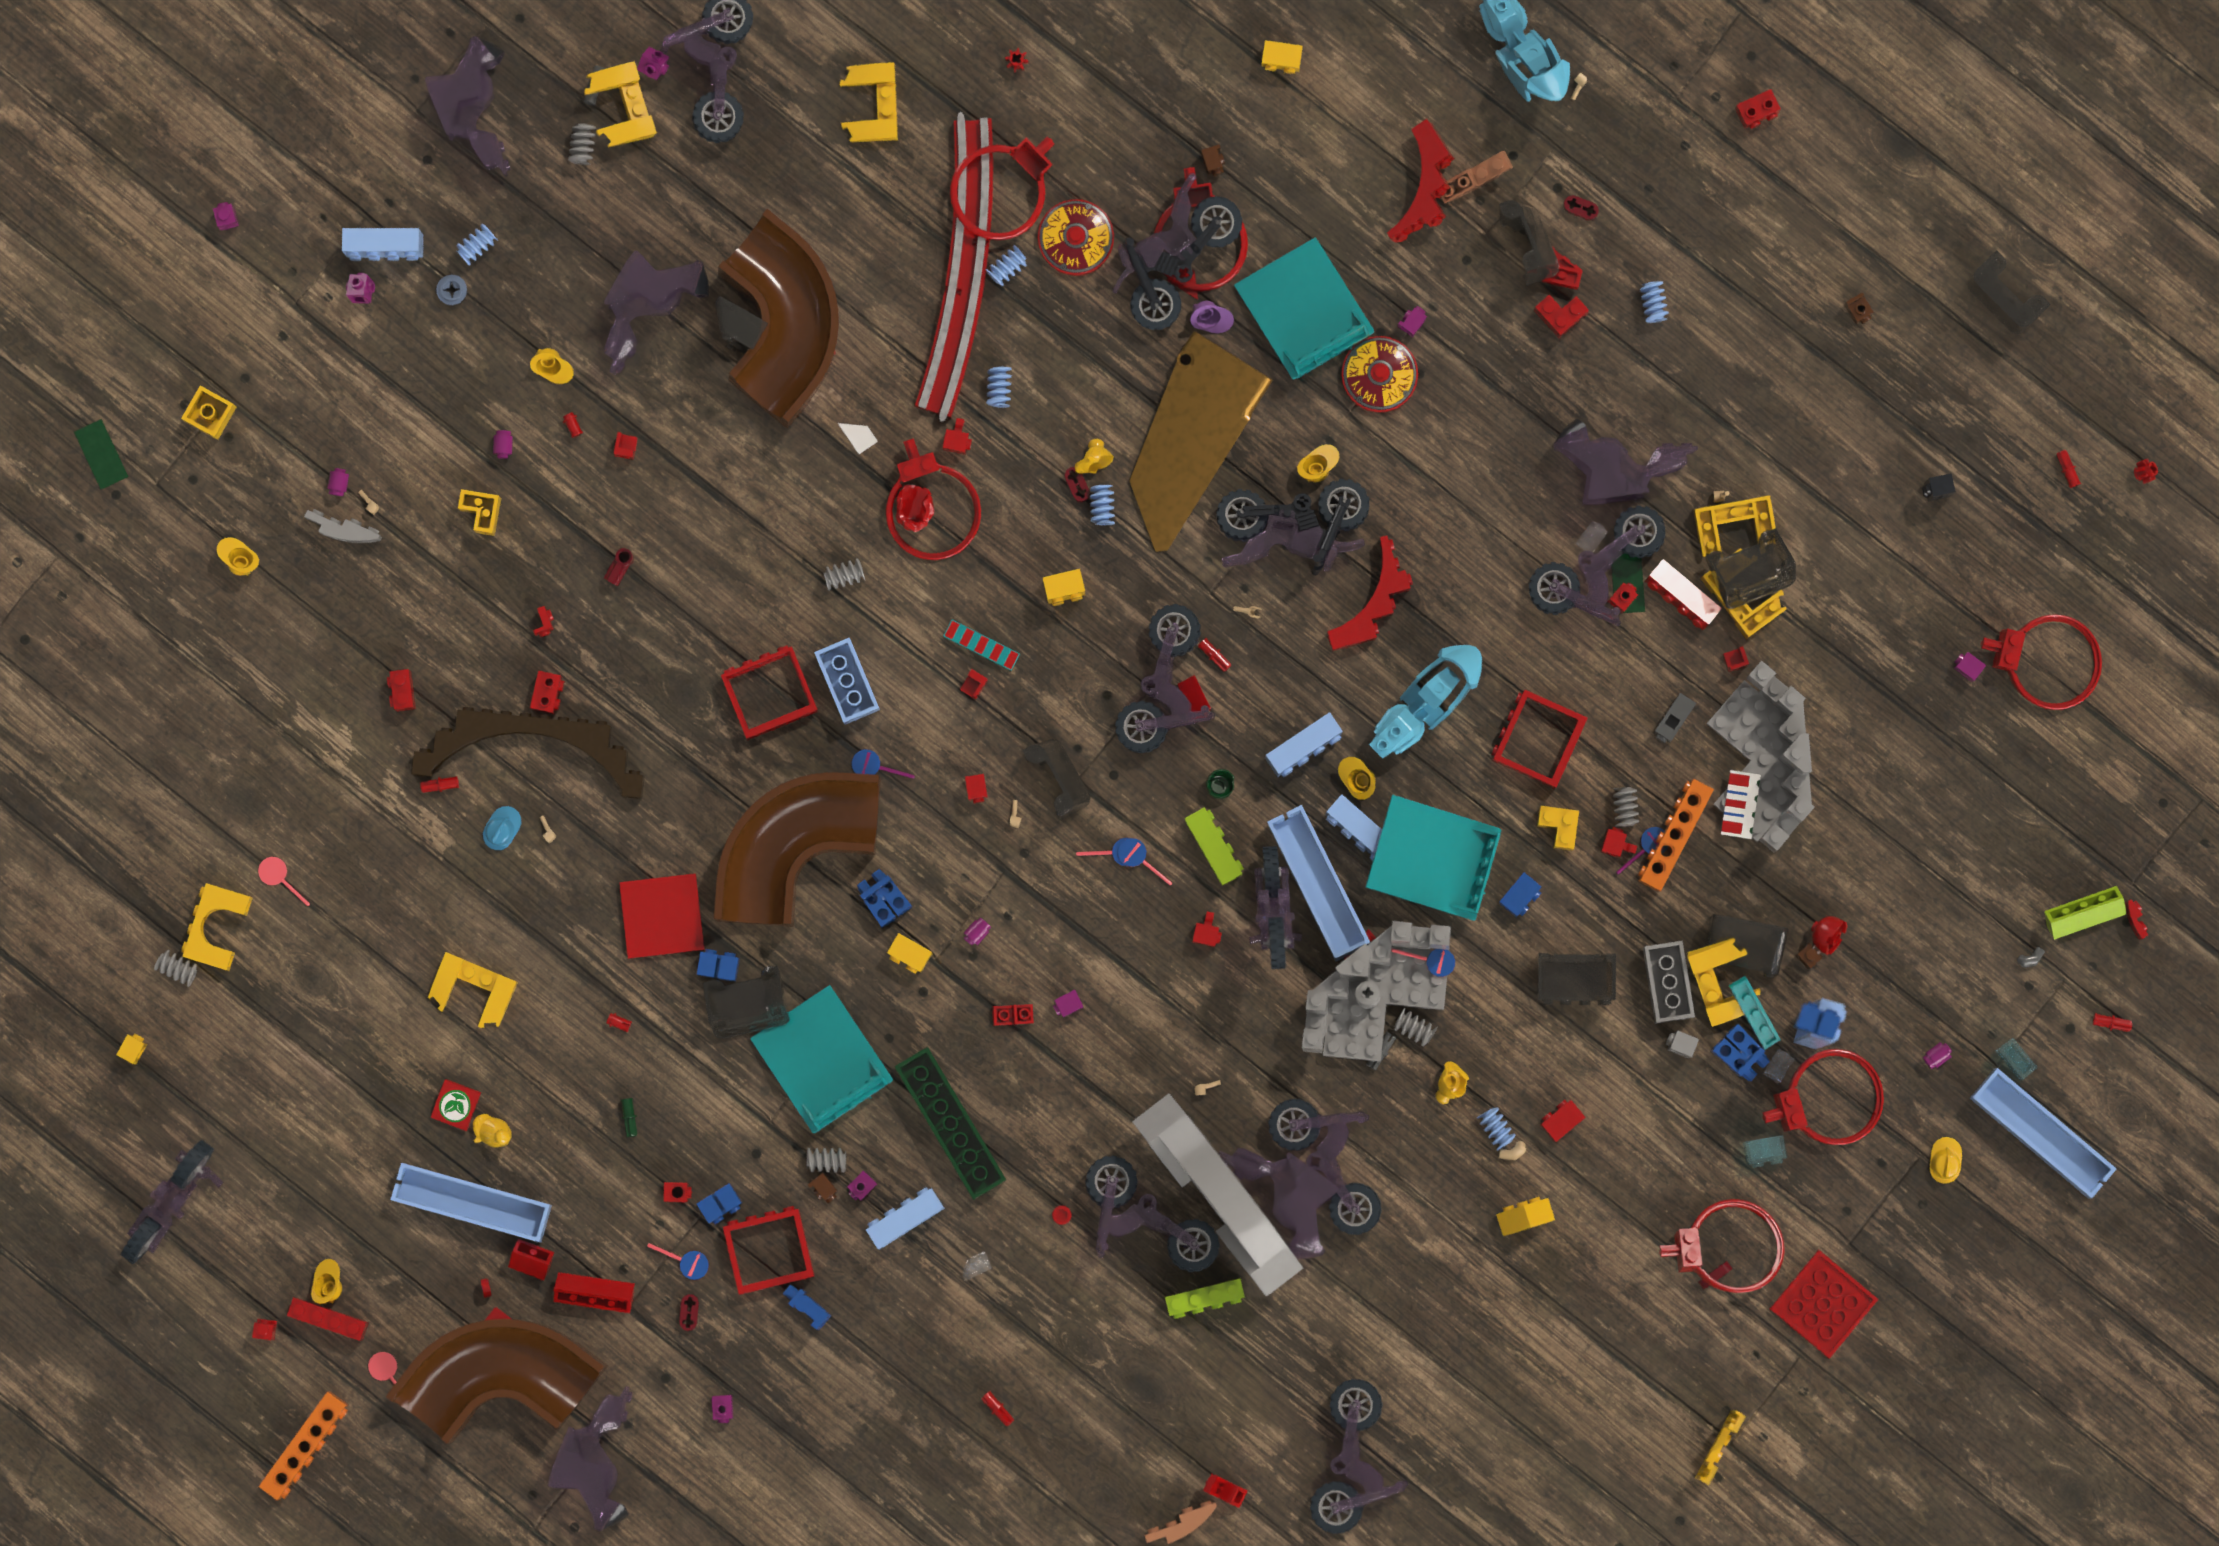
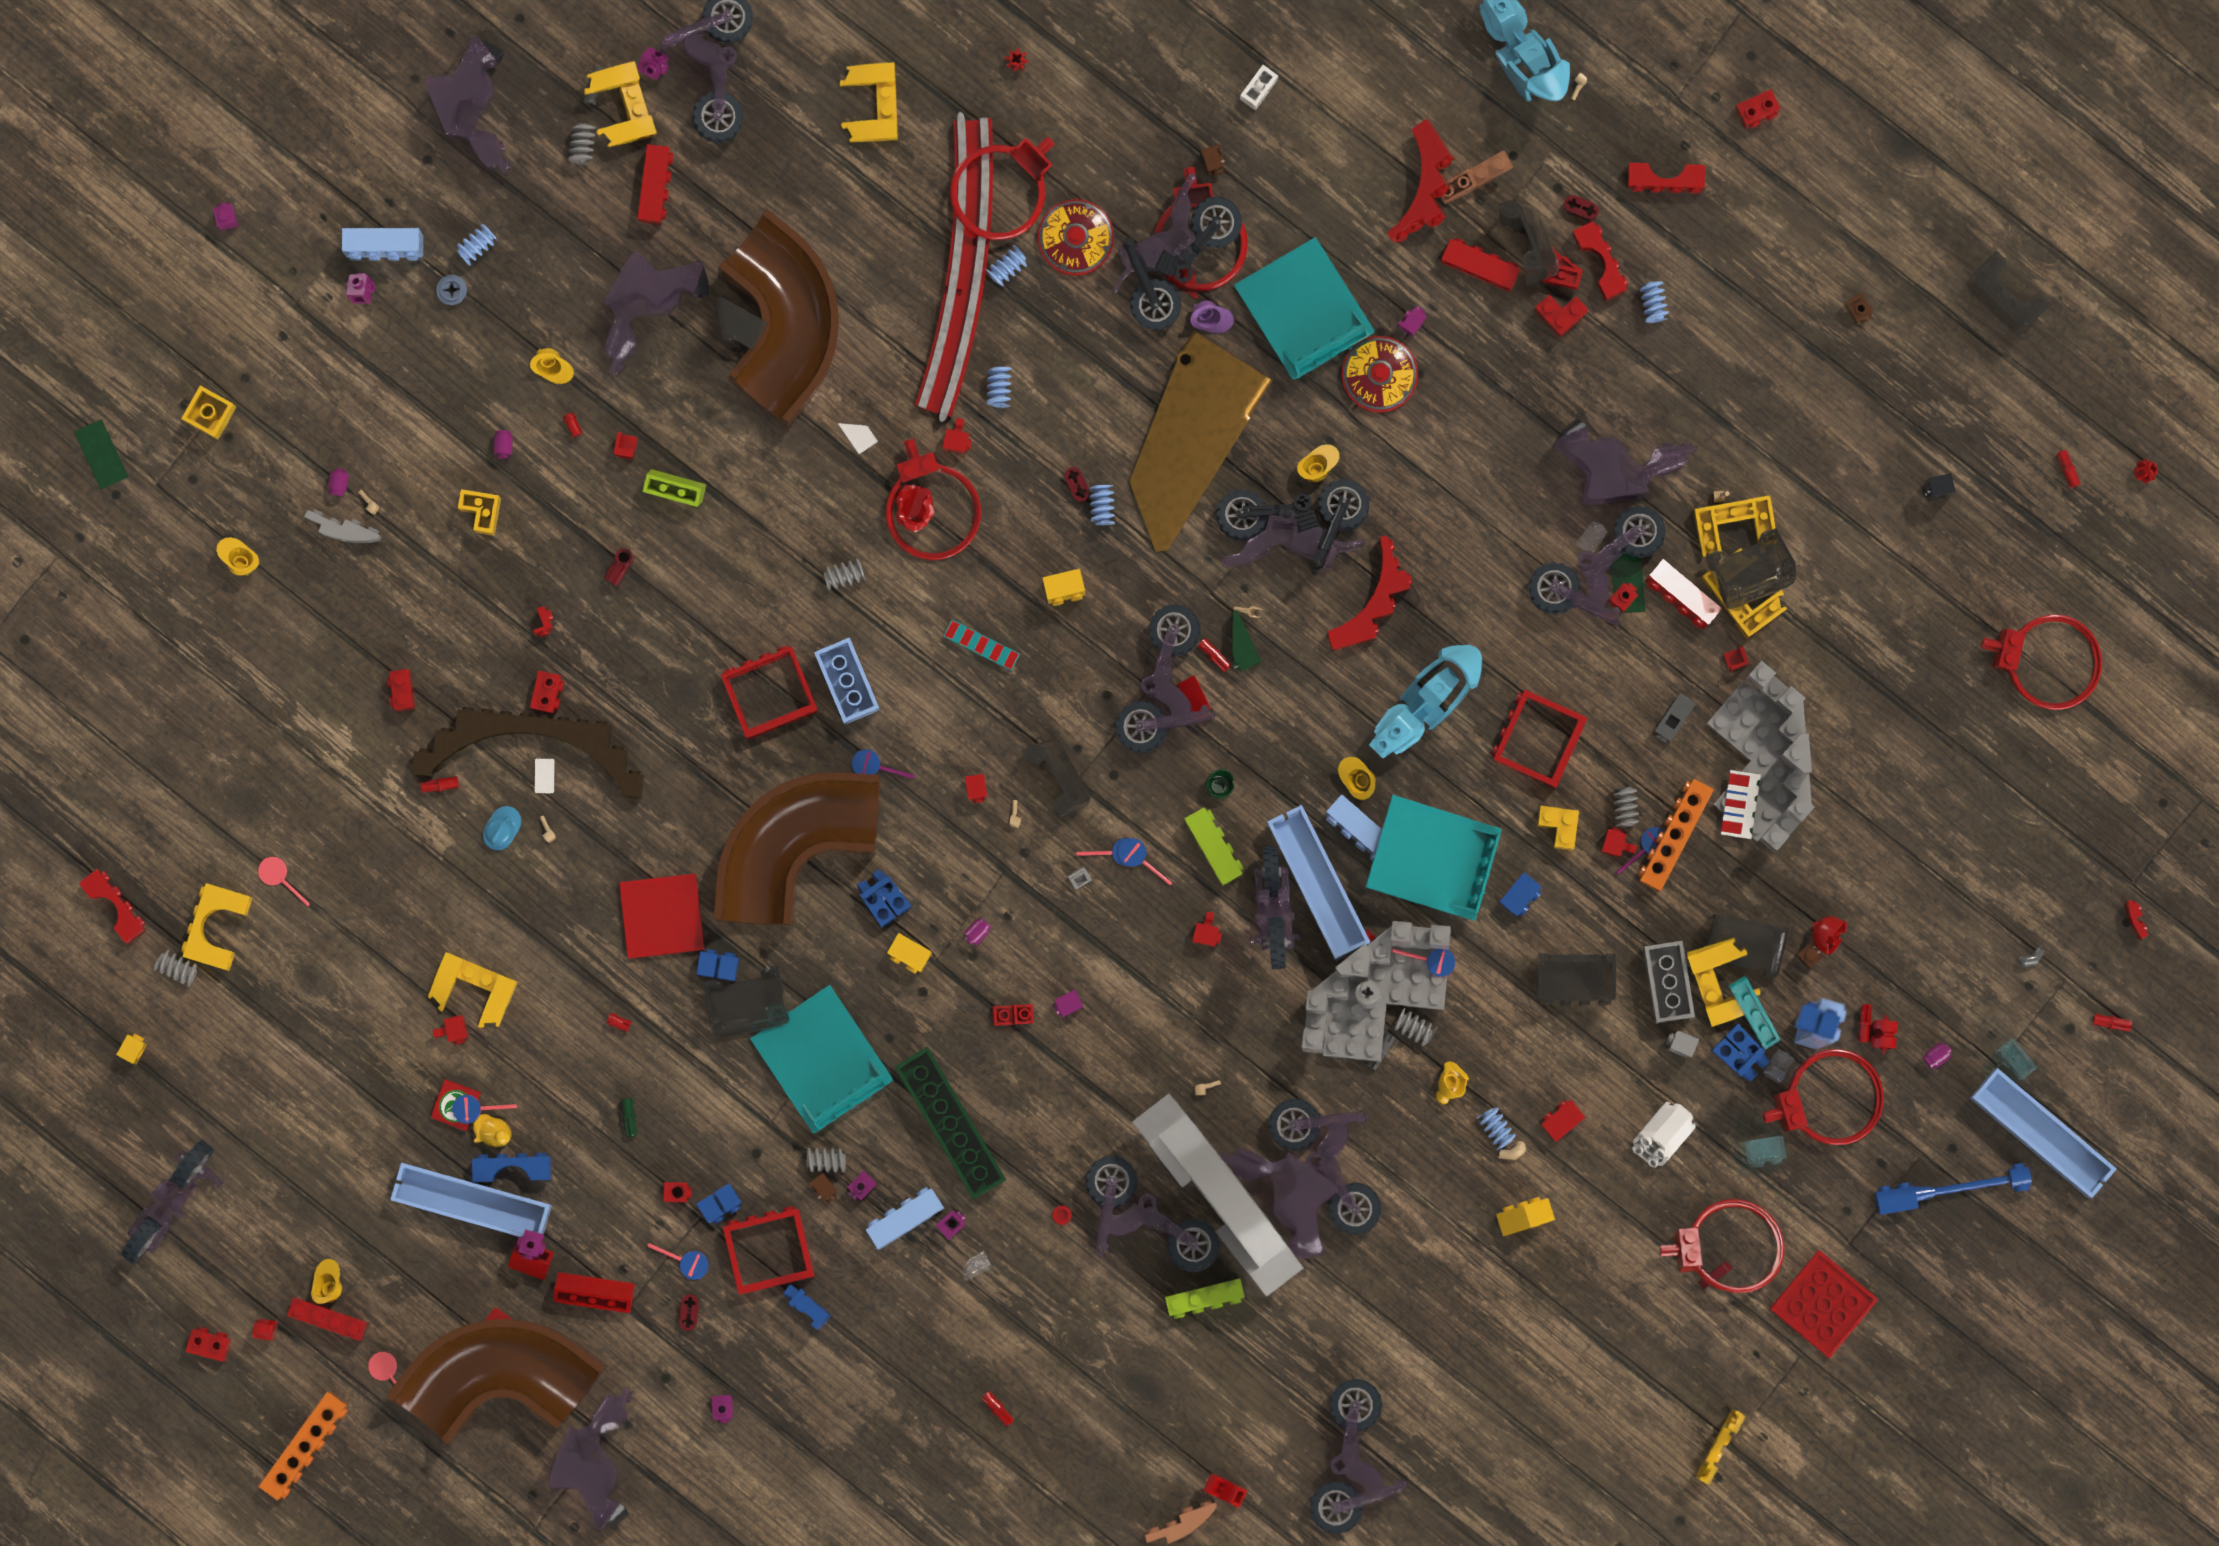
red tile [480,1278,492,1298] -> none
red panel [960,669,988,700] -> none
yellow hair [1074,439,1114,474] -> none
yellow brick [1261,40,1303,74] -> none
light blue brick [1265,712,1343,778] -> none
yellow piece [1930,1137,1962,1183] -> none
magenta brick [1954,652,1986,682] -> none
lime brick [2044,886,2126,939] -> none
none -> red arch [79,869,147,945]
none -> red brick [186,1326,232,1362]
none -> red brick [432,1015,469,1045]
none -> blue piece [452,1095,517,1124]
none -> blue arch [472,1153,552,1182]
none -> magenta brick [516,1229,546,1260]
none -> white sticker [535,759,554,793]
none -> red brick [638,144,674,225]
none -> lime brick [643,469,706,507]
none -> magenta brick [935,1210,966,1240]
none -> light grey slope [1067,866,1092,890]
none -> dark green slope [1231,610,1261,673]
none -> white brick [1240,65,1278,111]
none -> red brick [1441,238,1520,292]
none -> red arch [1572,221,1628,302]
none -> red arch [1627,163,1705,194]
none -> white brick [1632,1102,1696,1167]
none -> red axle [1858,1004,1873,1043]
none -> red wheel [1871,1015,1898,1054]
none -> blue bar [1875,1163,2032,1215]

